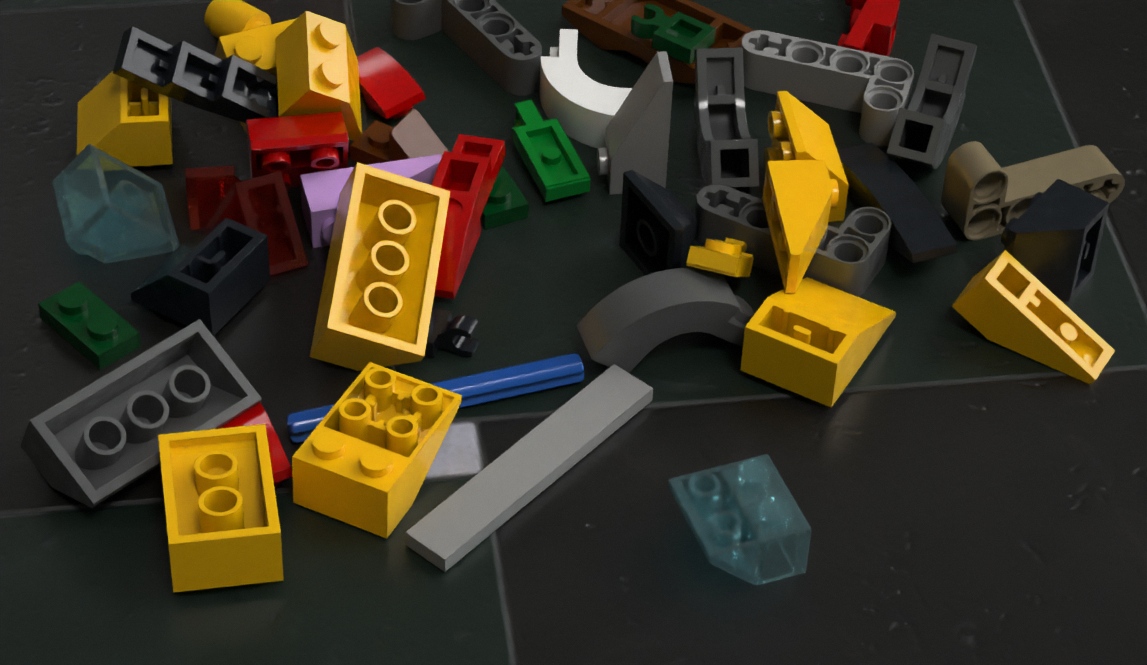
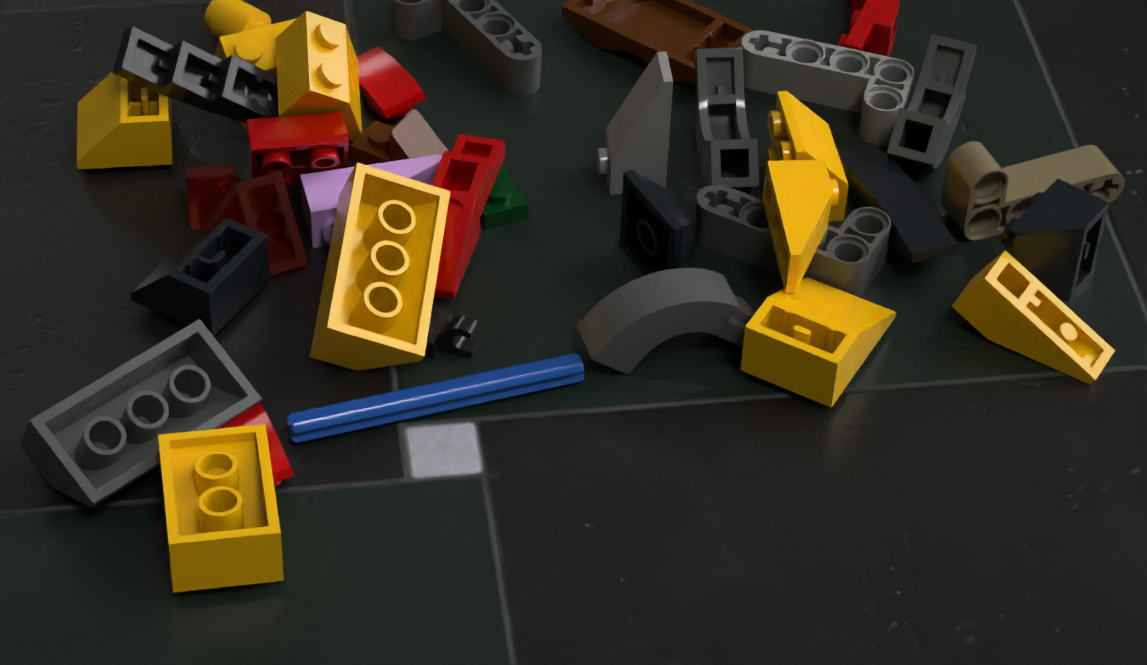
dark green plate [38,281,141,370] -> none
clear light blue slope [52,144,180,264] -> none
yellow slope [292,362,462,539] -> none
light grey tile [405,364,653,572] -> none
green hinge [511,99,591,202] -> none
white arch [540,29,632,148] -> none
dark green plate [630,4,716,65] -> none
clear light blue slope [668,454,812,586] -> none
yellow hinge [686,237,754,277] -> none

